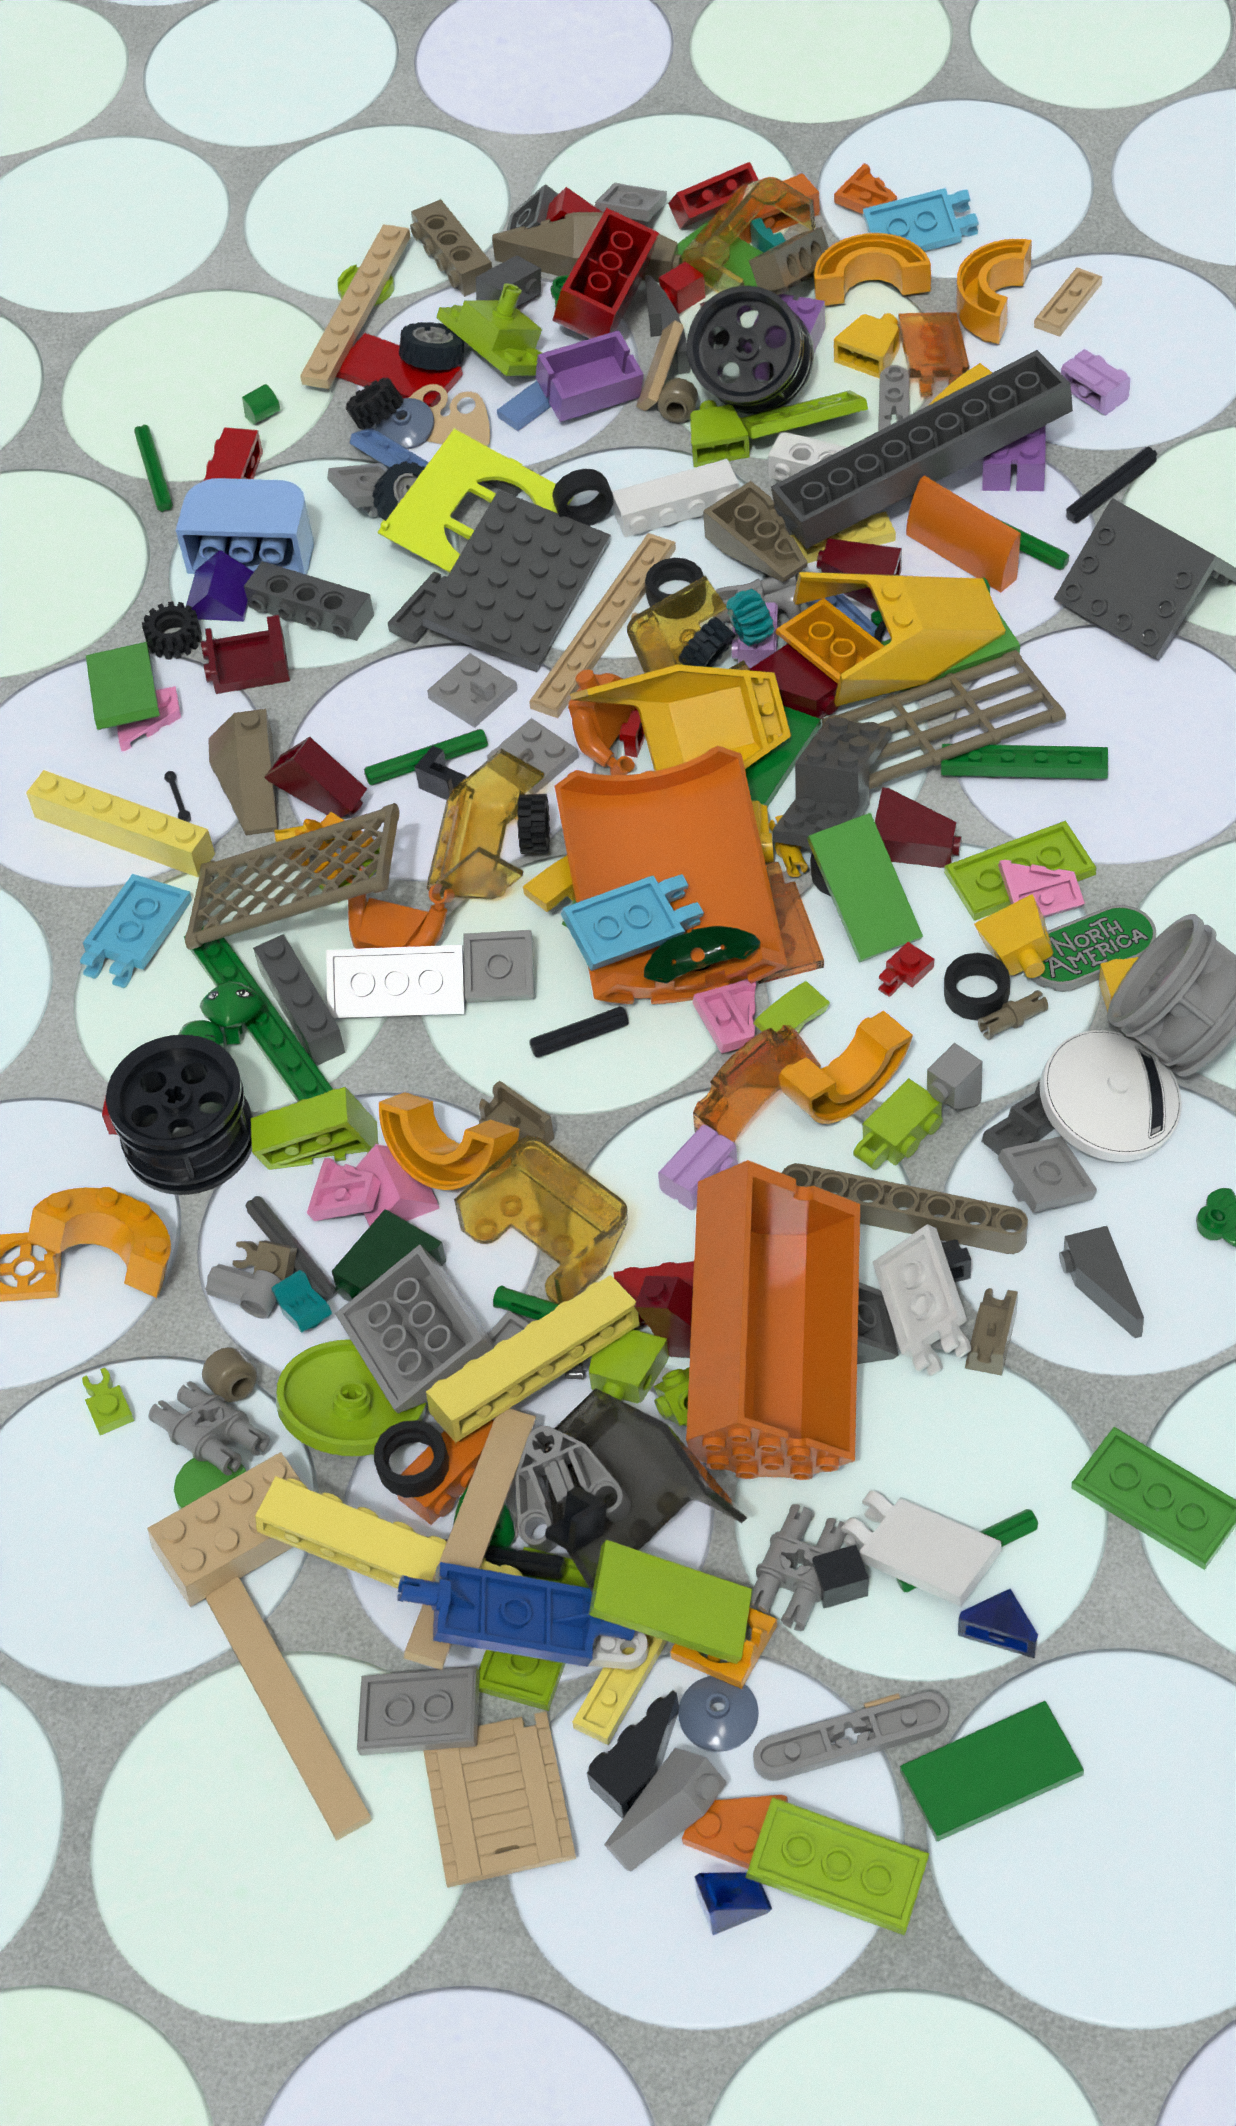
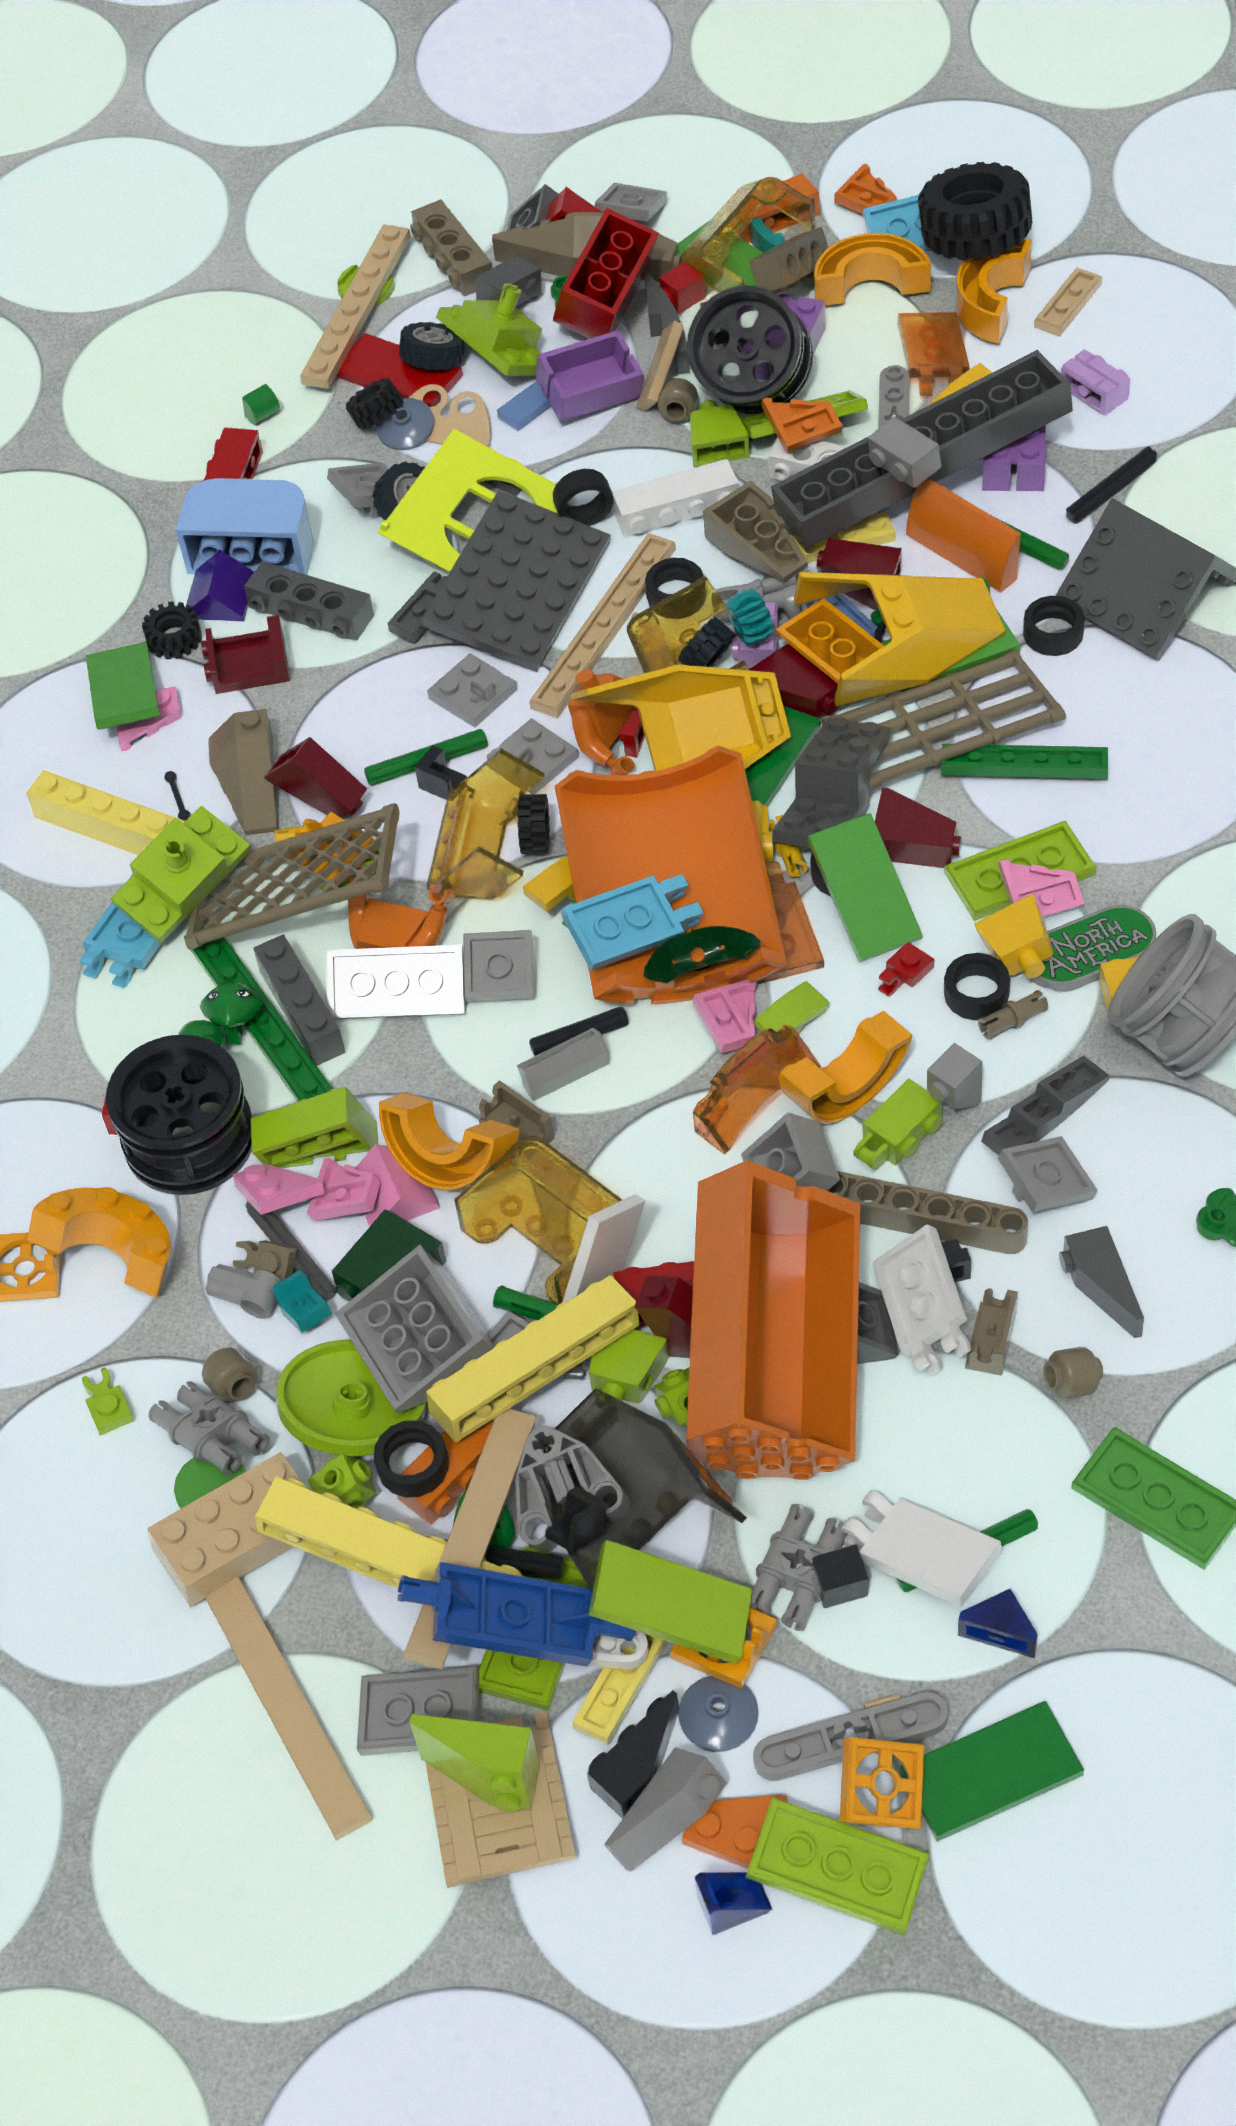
green axle [134,424,173,512] -> none
medium blue tile [350,428,429,468] -> none
lavender brick [658,1124,738,1211] -> none
red brick [668,162,762,229] -> none
yellow torso [833,313,900,379] -> none
white dish [1040,1030,1182,1162] -> none
none -> lime brick [110,805,252,943]
none -> bright pink wing [233,1164,325,1215]
none -> lime brick [308,1453,377,1509]
none -> lime slope [409,1714,540,1812]
none -> light grey piece [516,1028,609,1101]
none -> white tile [563,1194,646,1302]
none -> light grey slope [741,1112,840,1191]
none -> orange wing [761,398,842,453]
none -> light orange piece [839,1737,924,1830]
none -> light grey brick [867,416,942,488]
none -> black tyre [918,162,1033,261]
none -> black tyre [1023,595,1085,656]
none -> dark tan head [1043,1347,1103,1399]

